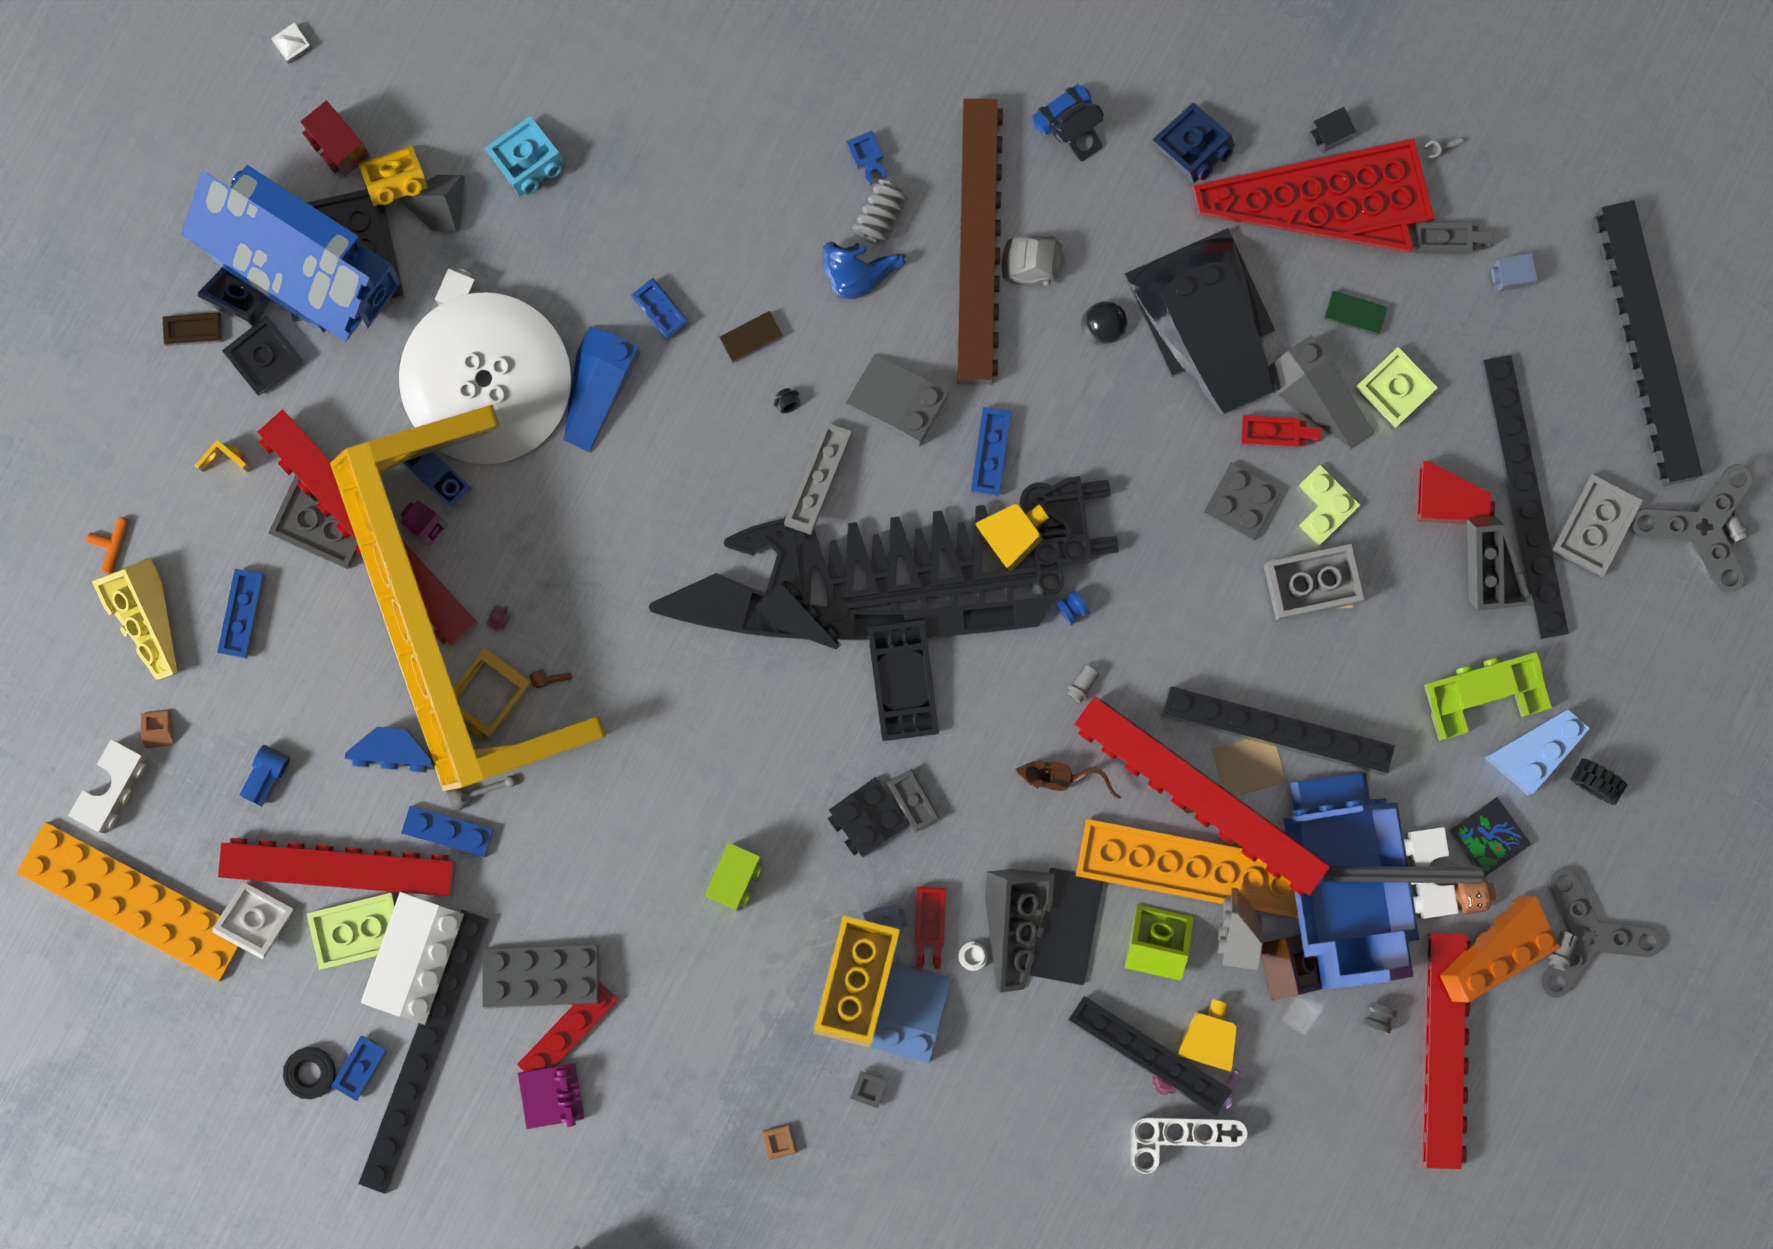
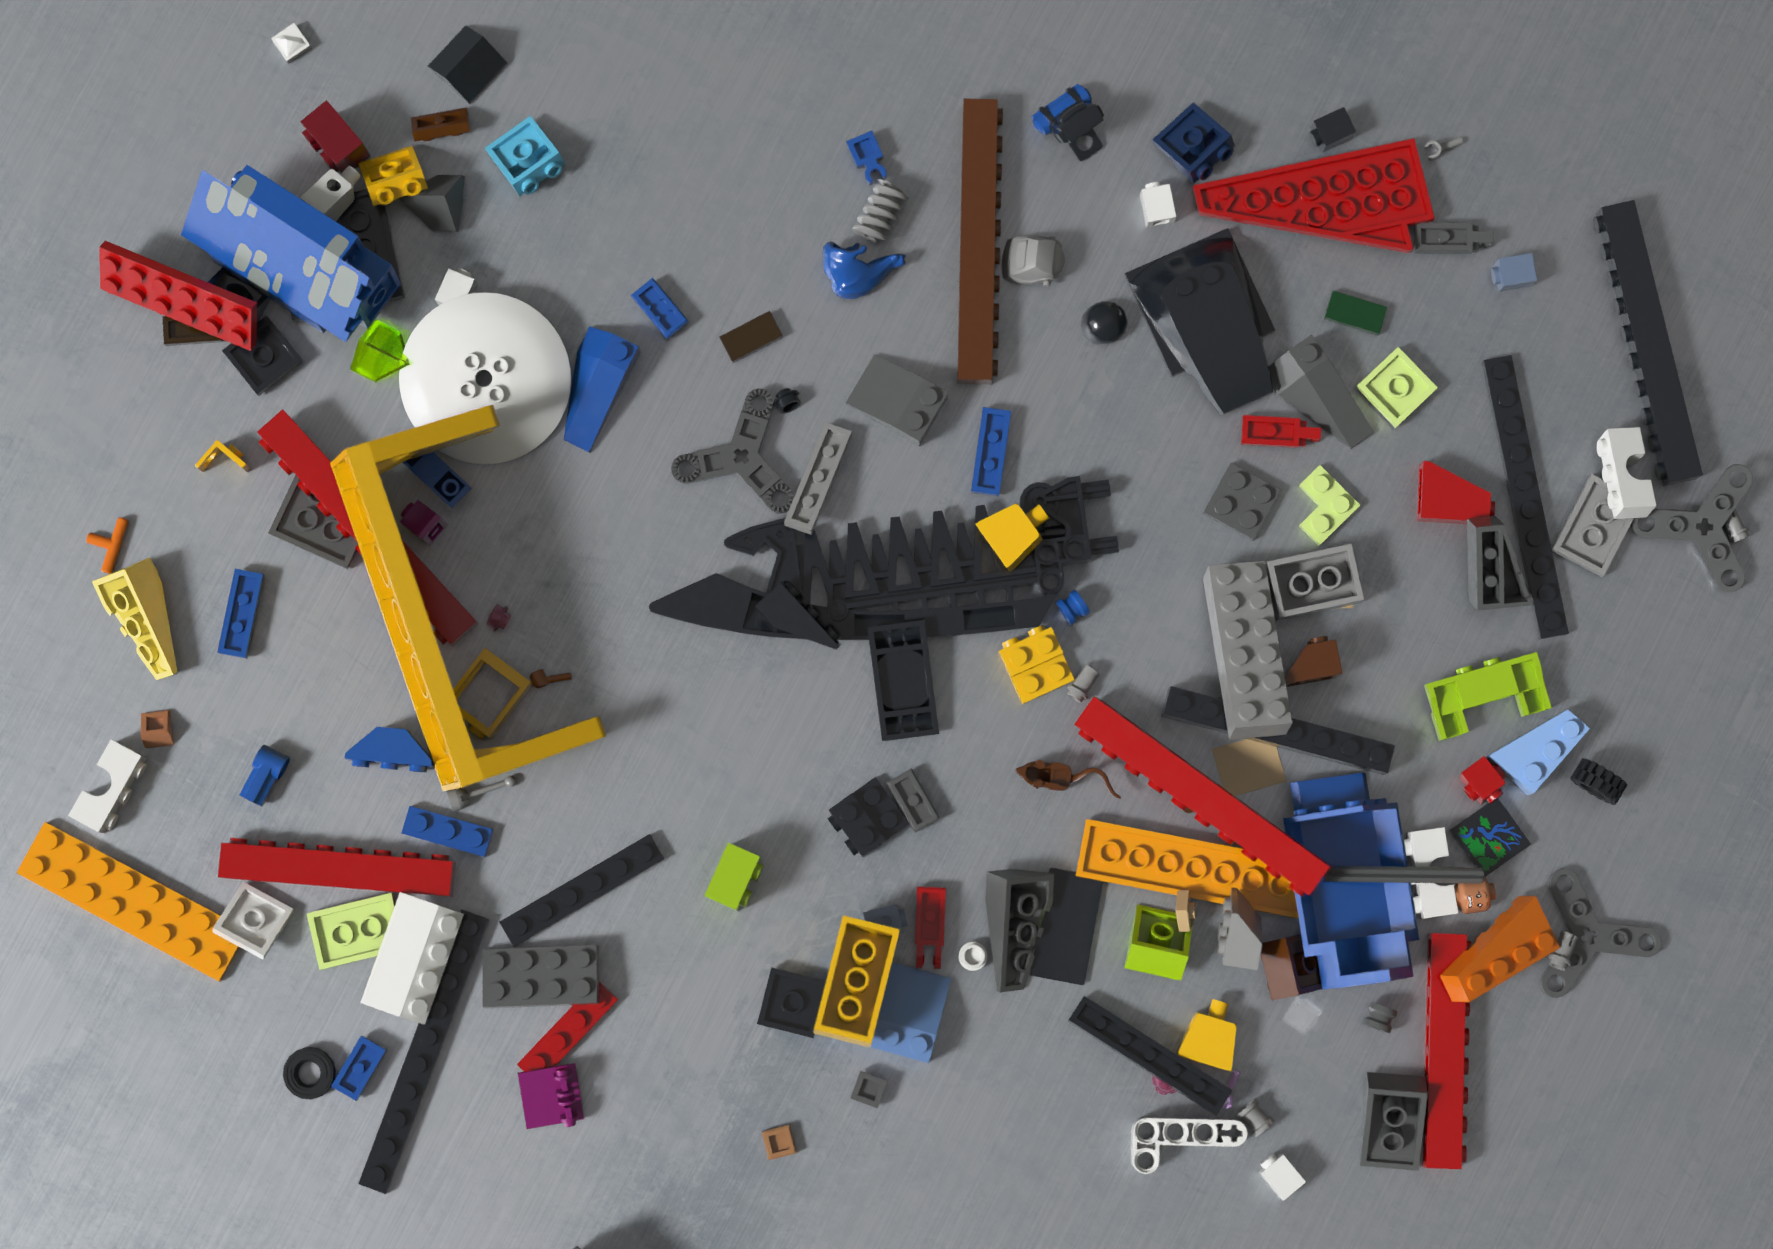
none -> red plate [99,241,257,351]
none -> white torso [300,166,361,221]
none -> clear neon green slope [350,320,410,383]
none -> reddish brown plate [411,107,470,142]
none -> black slope [427,25,508,104]
none -> black plate [499,834,664,947]
none -> dark grey piece [671,388,794,514]
none -> black plate [757,967,826,1038]
none -> yellow plate [998,625,1075,705]
none -> white brick [1140,182,1176,228]
none -> tan plate [1175,890,1197,932]
none -> light grey brick [1203,561,1292,740]
none -> light grey bush [1236,1098,1275,1137]
none -> white brick [1258,1153,1306,1201]
none -> reddish brown slope [1284,636,1343,687]
none -> dark grey slope [1360,1072,1428,1171]
none -> red brick [1460,756,1506,805]
none -> white arch [1597,427,1656,519]

